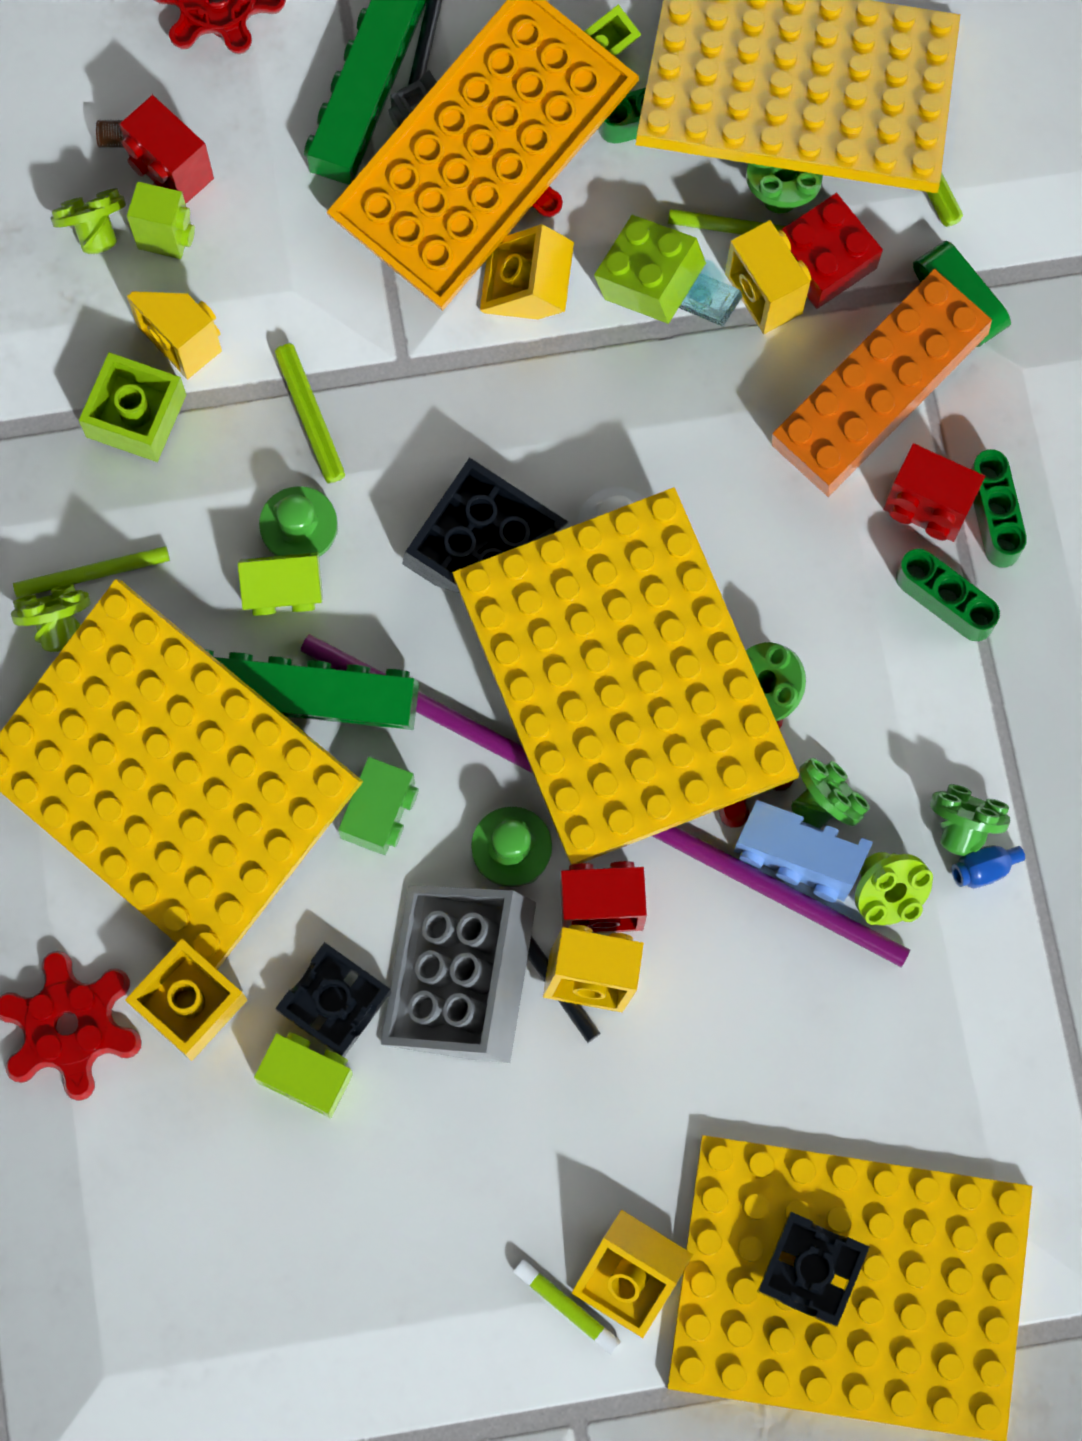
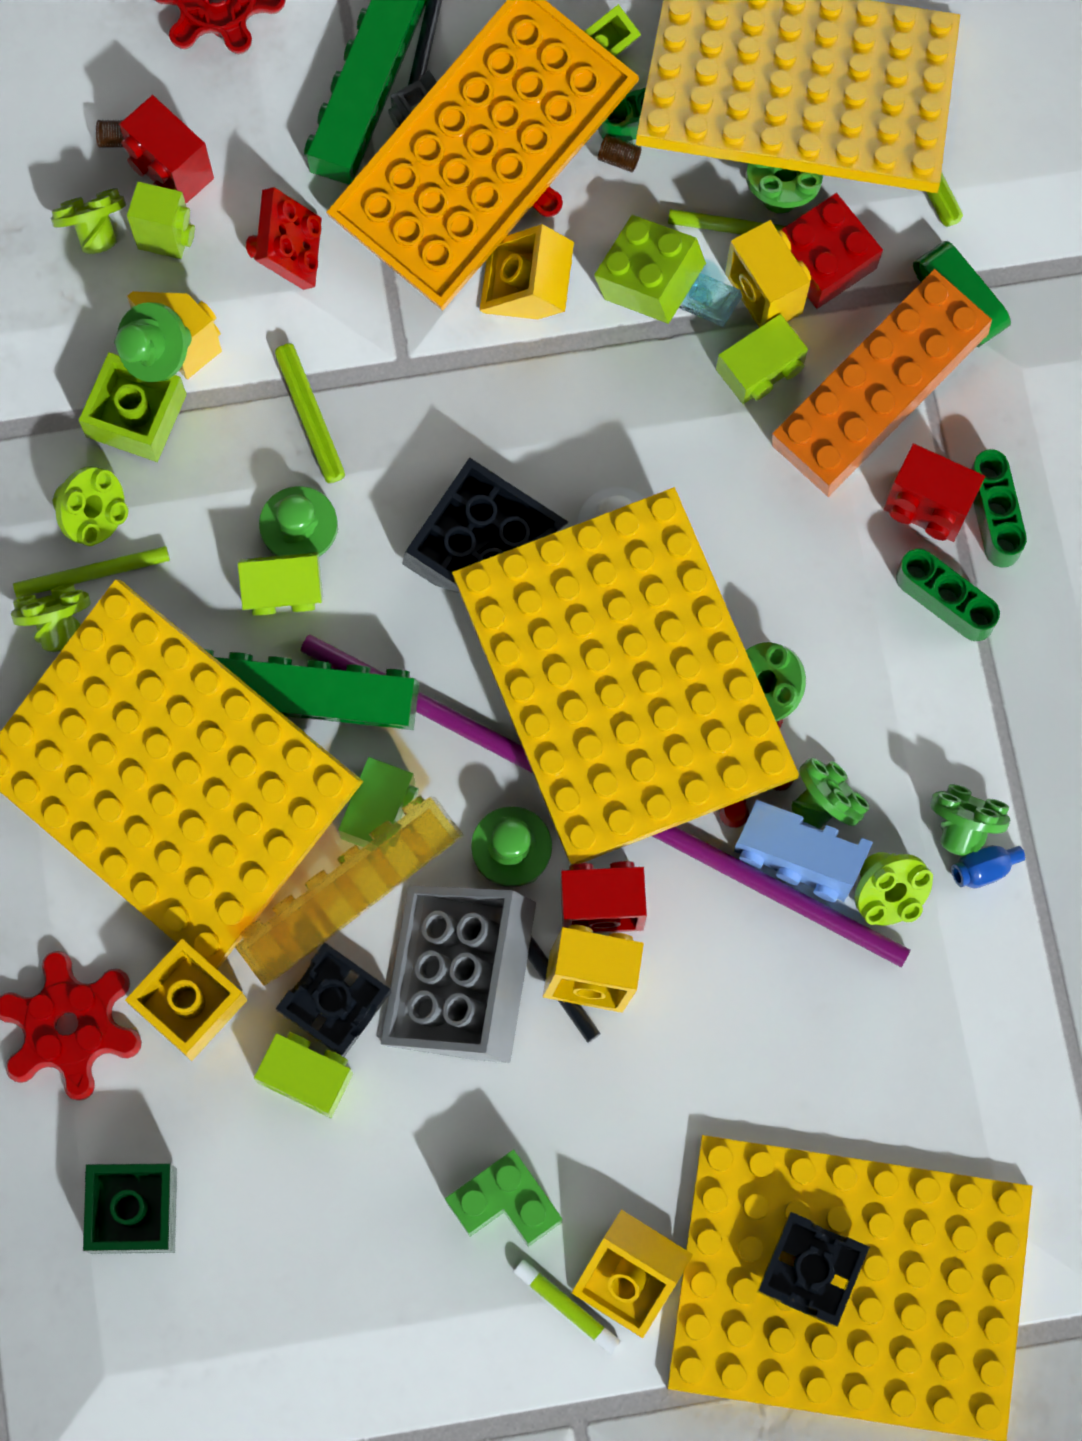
none -> lime plate [52,466,128,546]
none -> dark green brick [83,1163,177,1254]
none -> bright green plate [114,302,192,382]
none -> clear yellow brick [234,795,464,986]
none -> red plate [246,187,322,290]
none -> bright green brick [445,1149,563,1247]
none -> reddish brown piece [597,134,642,173]
none -> lime brick [716,314,808,404]

